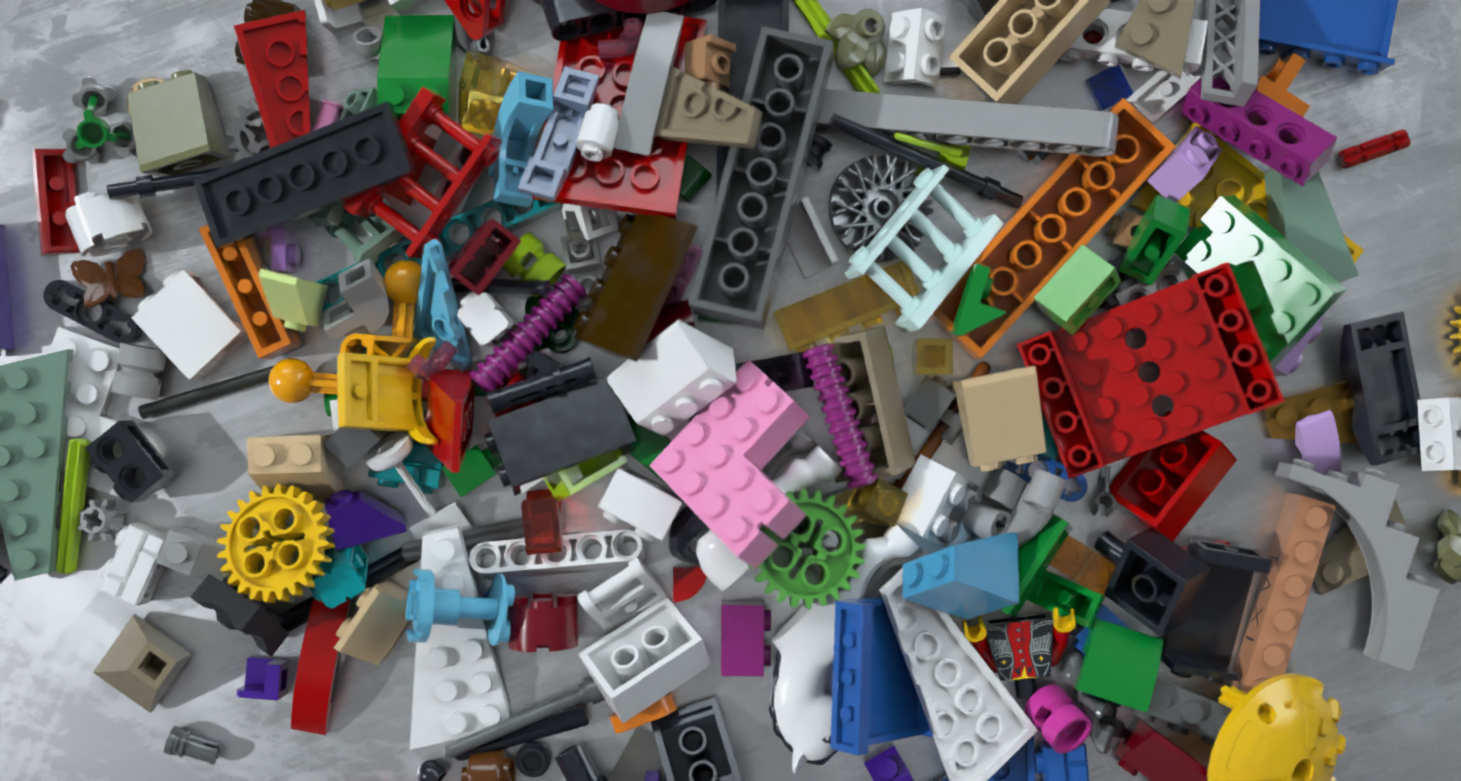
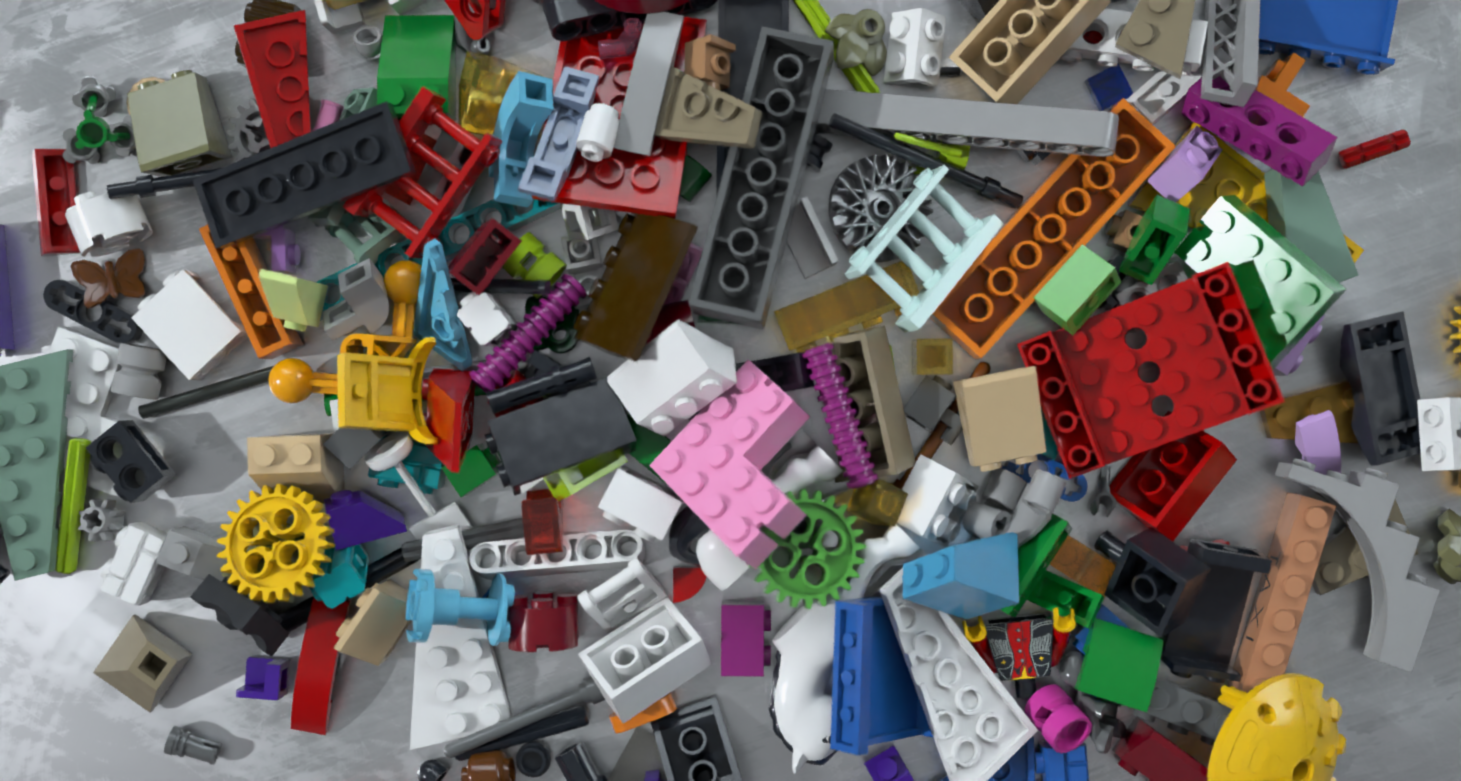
clear pink arm [407,340,459,380] -> none
green slope [950,264,1007,337] -> none

